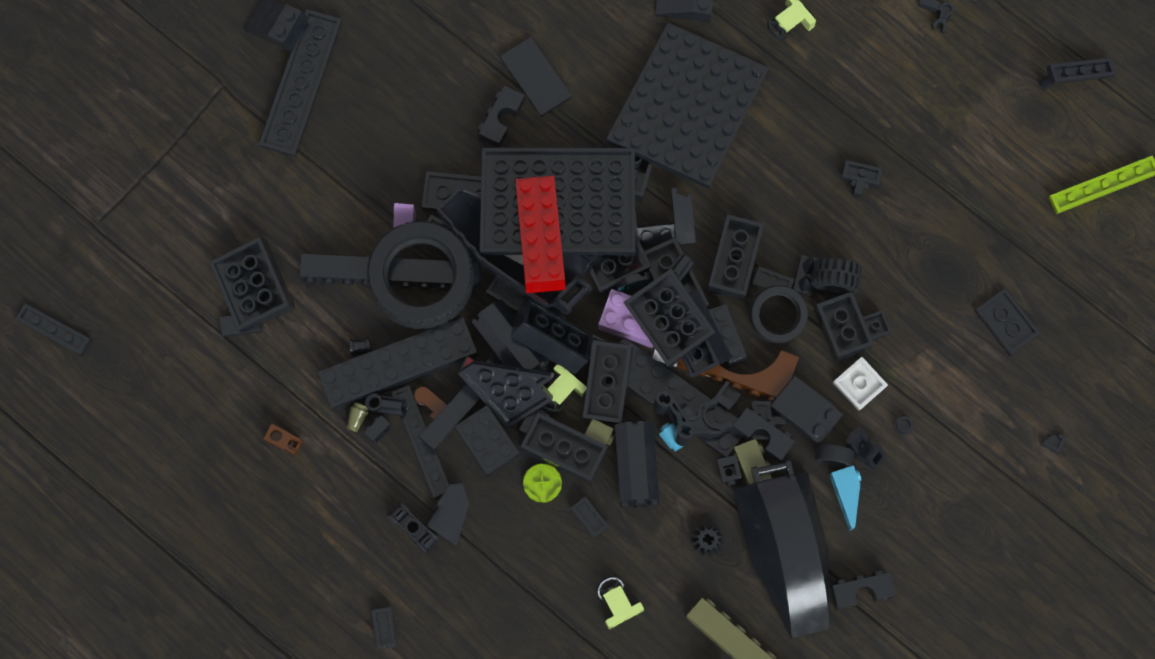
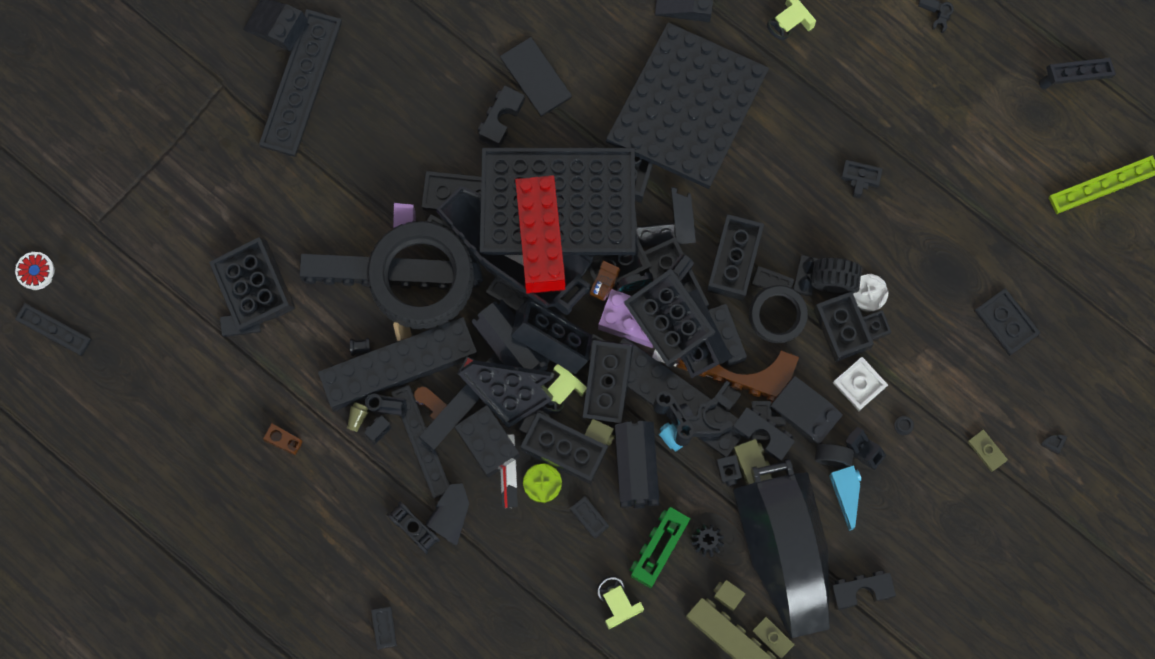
none -> tile [15,252,55,290]
none -> tan slope [393,322,412,342]
none -> sticker [500,434,518,508]
none -> reddish brown leg [590,260,621,301]
none -> green brick [630,507,691,588]
none -> olive brick [714,580,745,612]
none -> olive plate [752,617,794,659]
none -> white tile [853,274,888,312]
none -> olive plate [968,429,1008,472]

